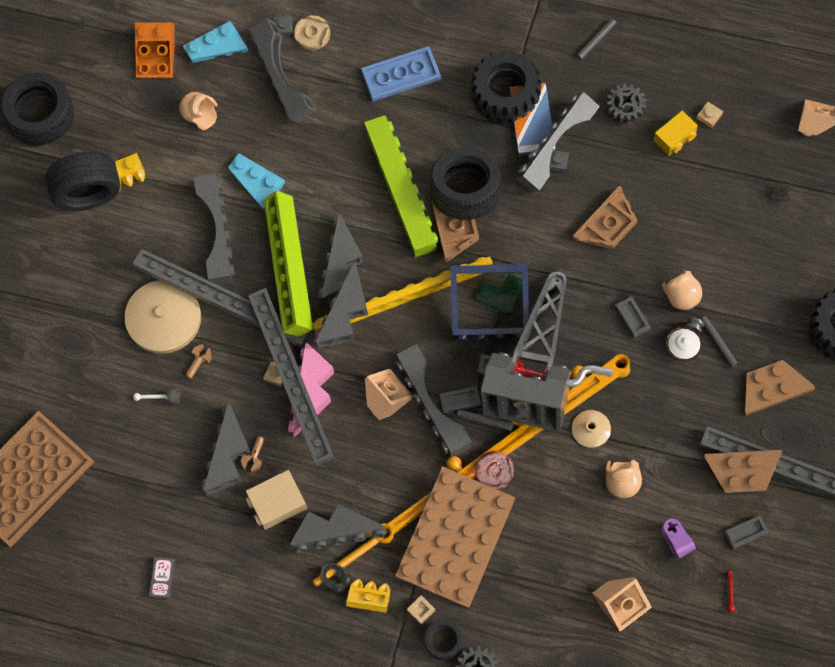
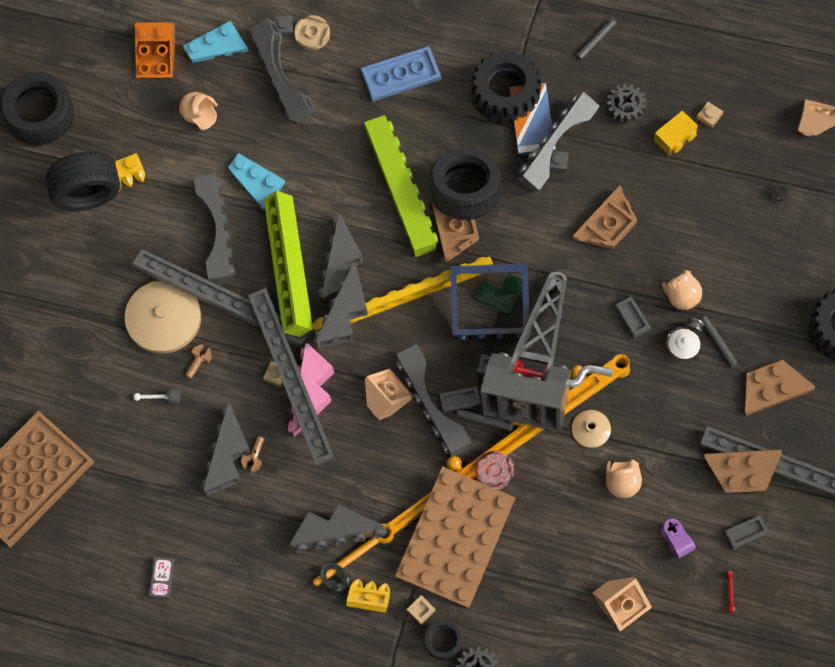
tan brick [245,470,307,530] -> none

